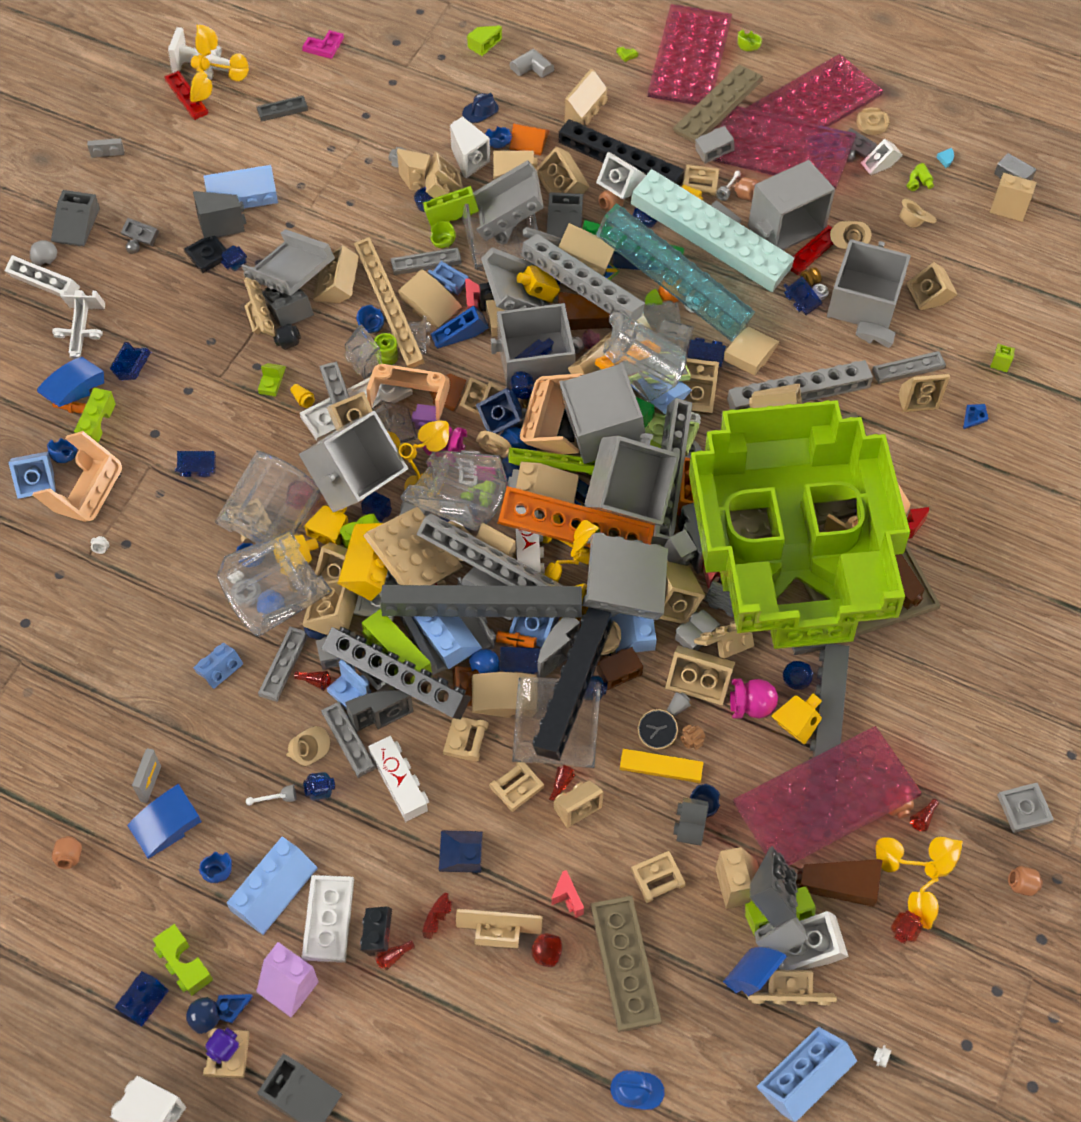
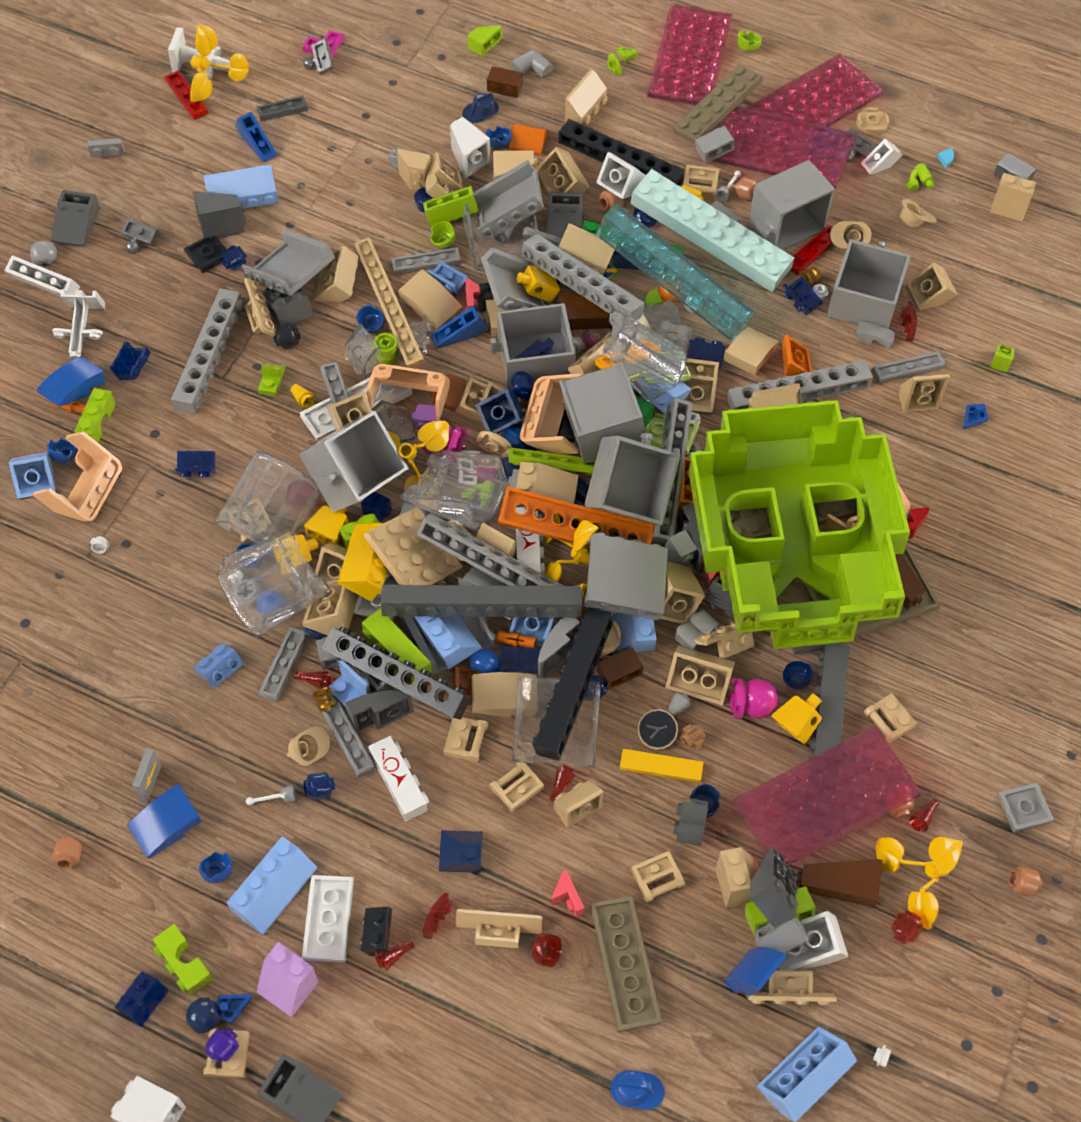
none -> light grey brick [171,288,243,414]
none -> blue slope [235,112,277,162]
none -> flat silver plate [303,38,334,75]
none -> pearl gold wheel [313,687,337,711]
none -> reddish brown brick [487,66,523,98]
none -> lime tile [607,53,622,76]
none -> orange slope [781,334,812,377]
none -> tan plate [863,693,918,743]
none -> clear red slope [900,301,917,342]

